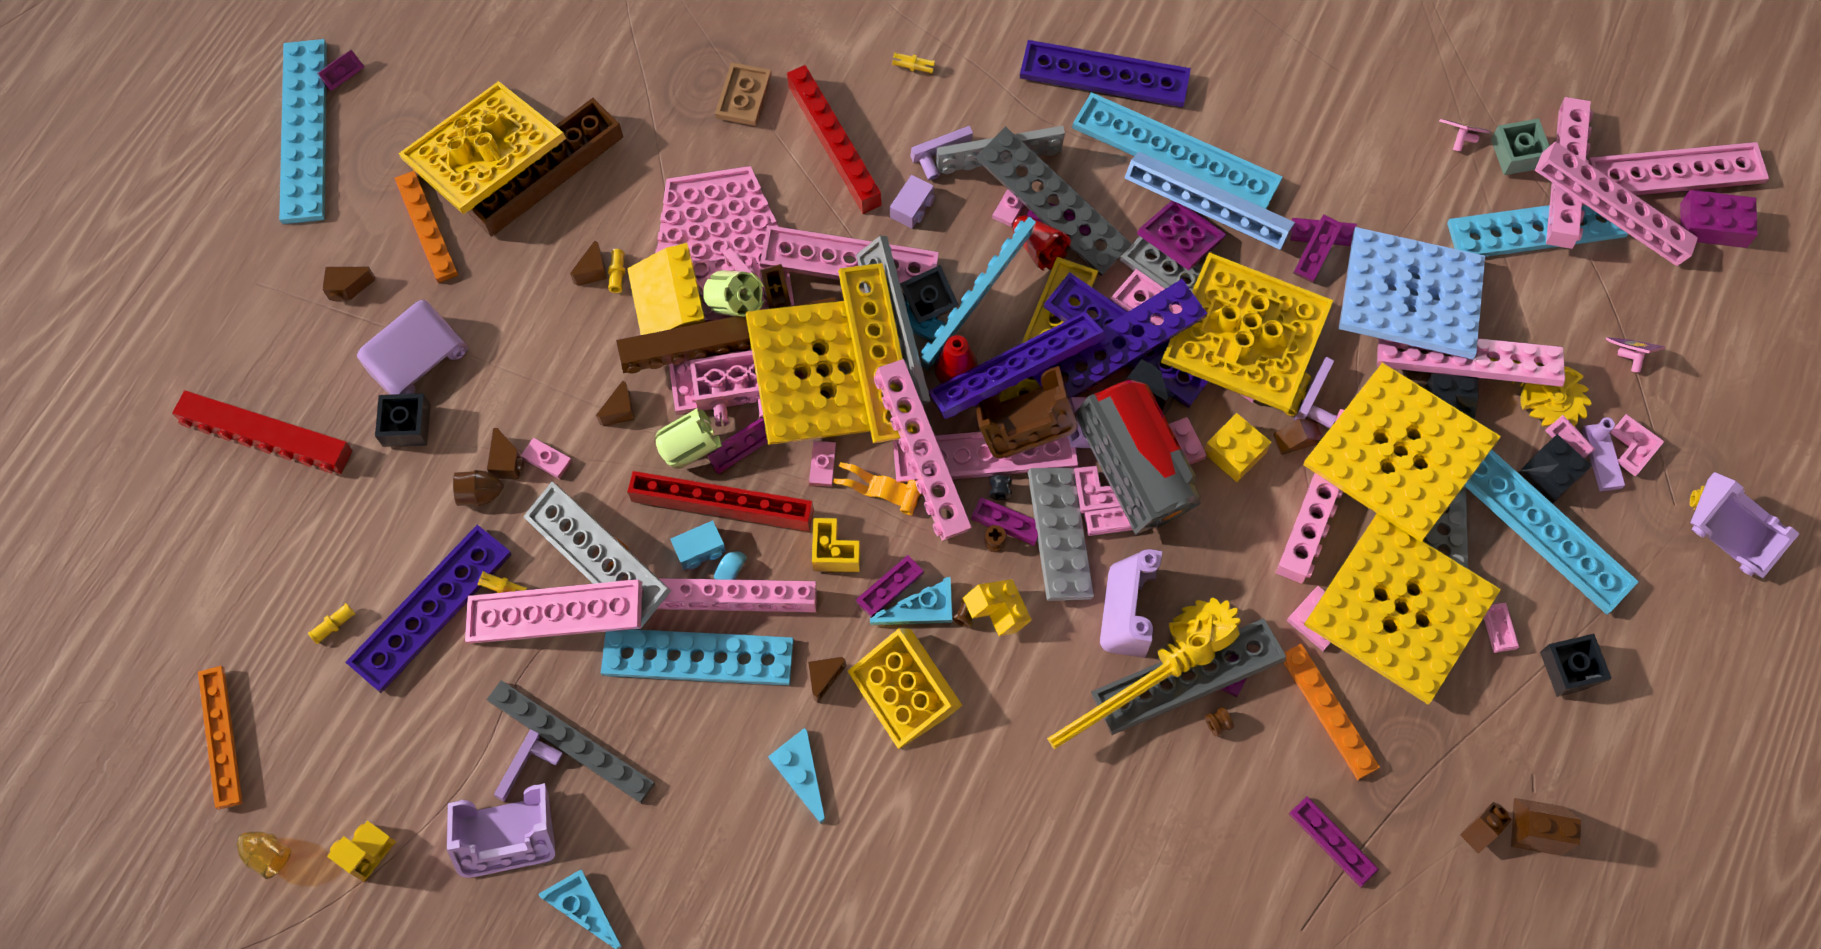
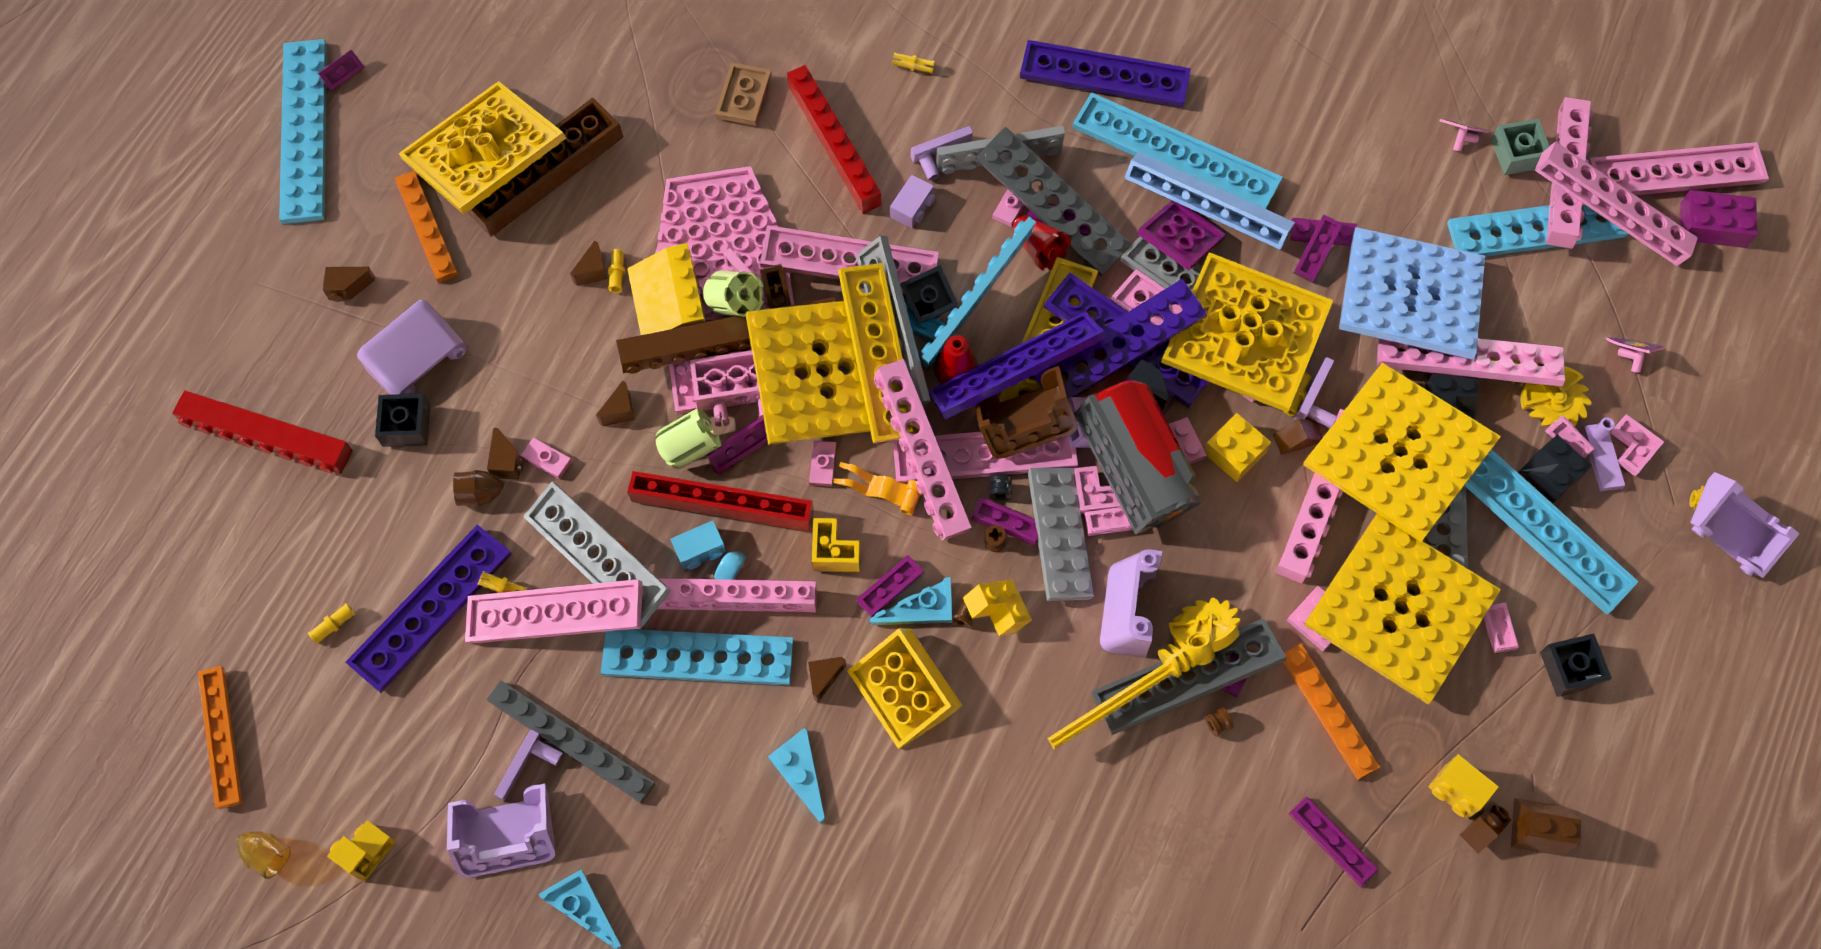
none -> yellow brick [1428,754,1498,819]

